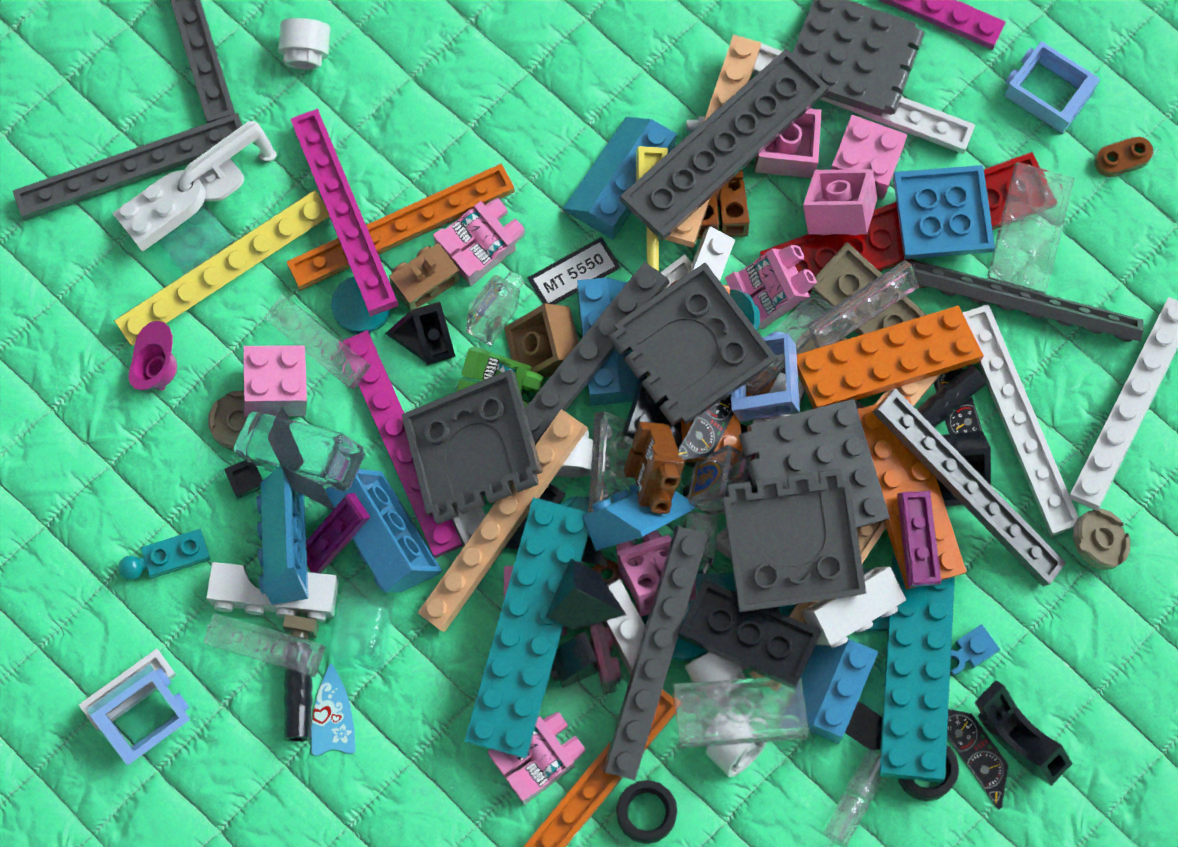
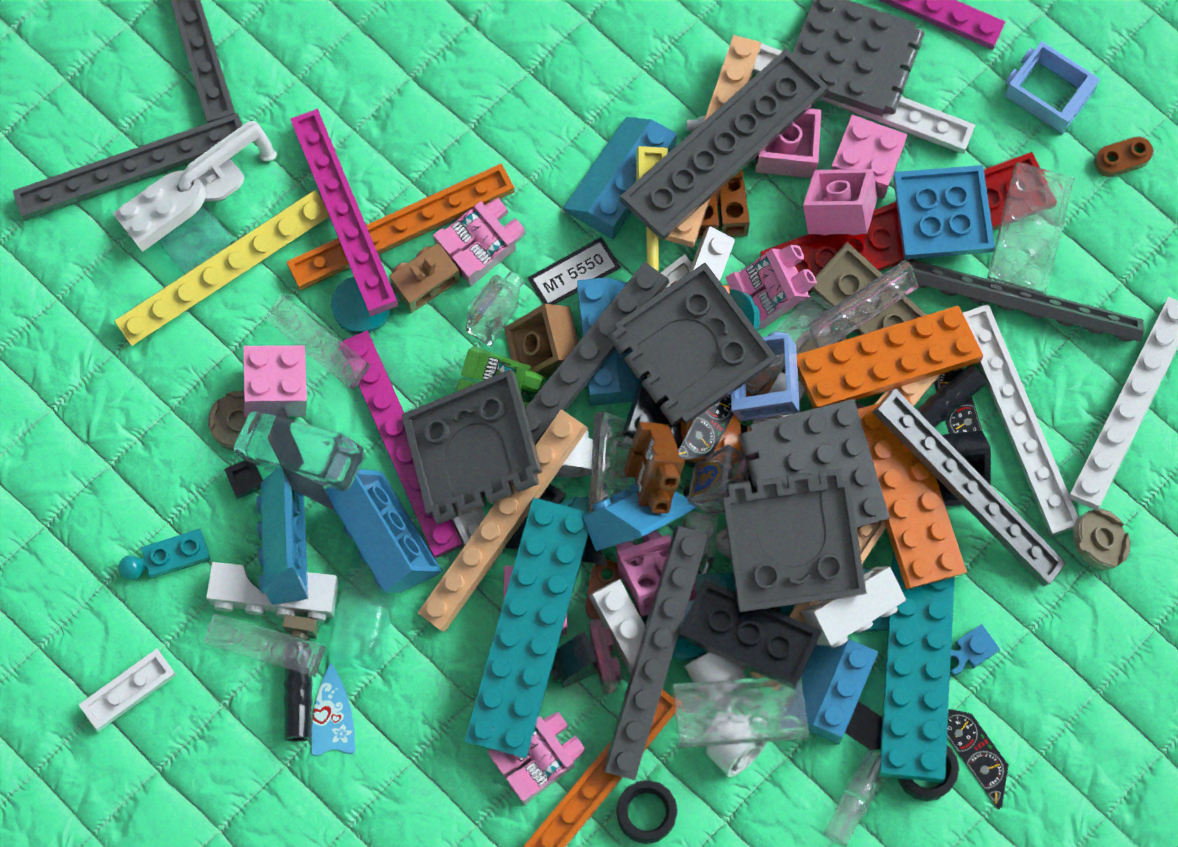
light blue window [87,664,191,766] -> none
dark pink piece [128,321,178,391] -> none
white piece [278,18,330,70] -> none
magenta tile [306,493,371,574] -> none
black slope [385,302,456,365] -> none
black slope [546,559,627,630] -> none
magenta tile [897,491,941,587] -> none
black arch [974,680,1073,786] -> none

